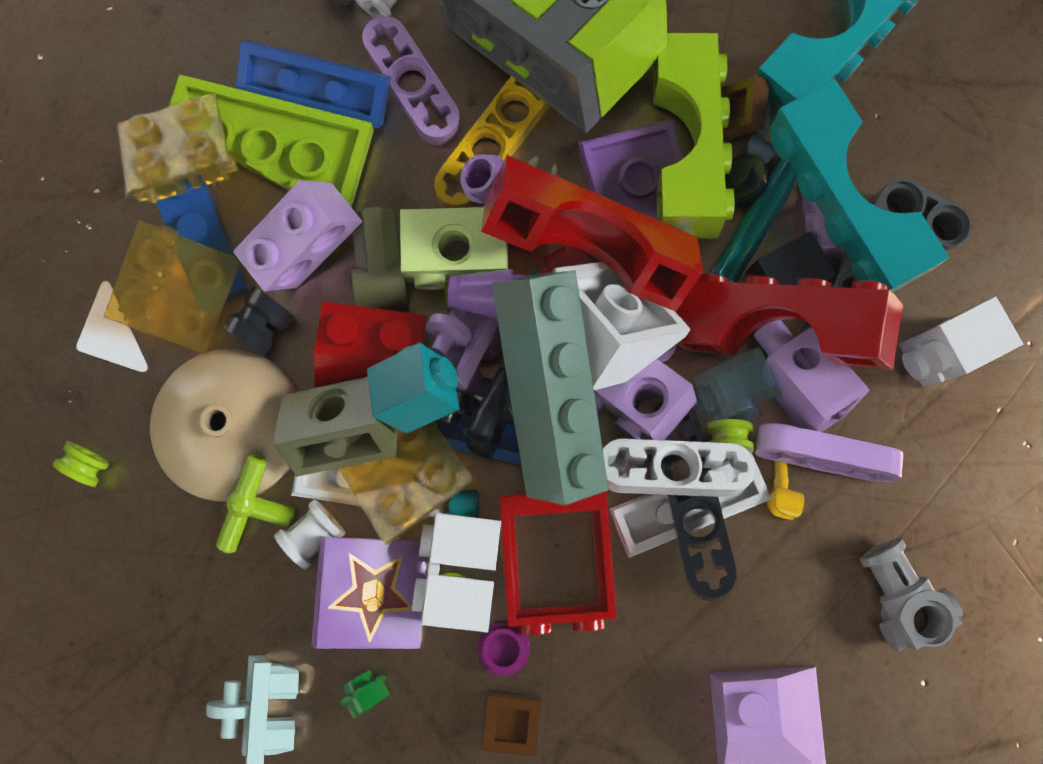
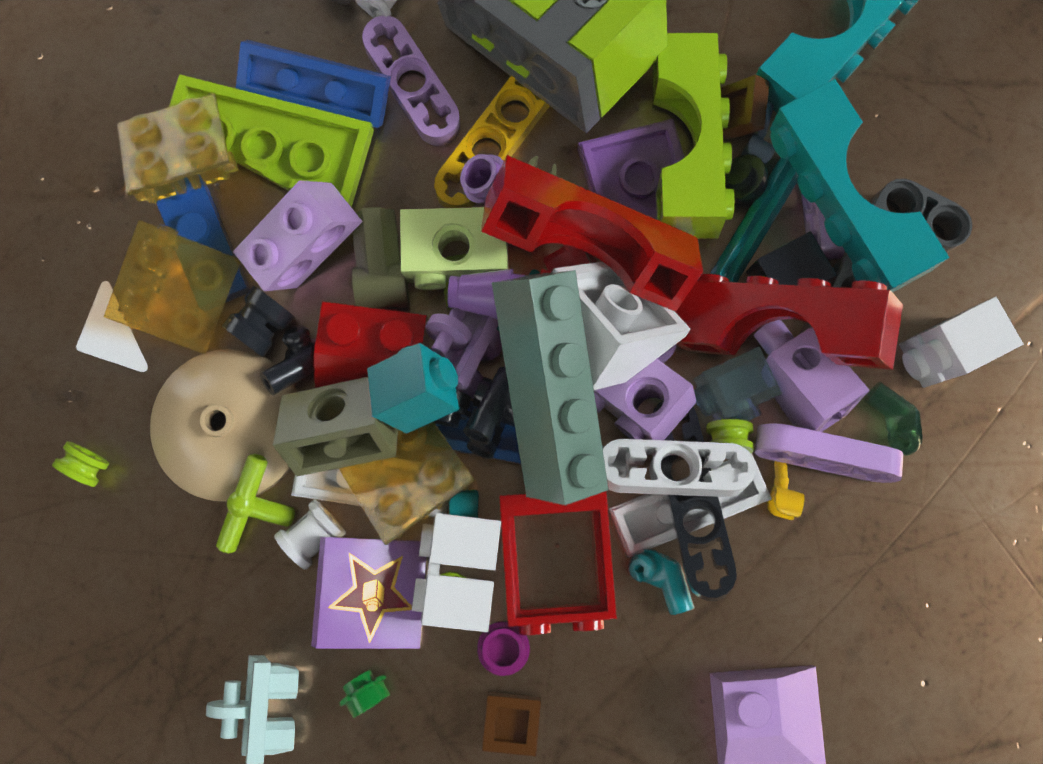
light grey connector [859,538,963,652] -> none
none -> black arm [260,325,316,395]
none -> teal arm [628,549,695,615]
none -> clear green arm [864,381,923,456]

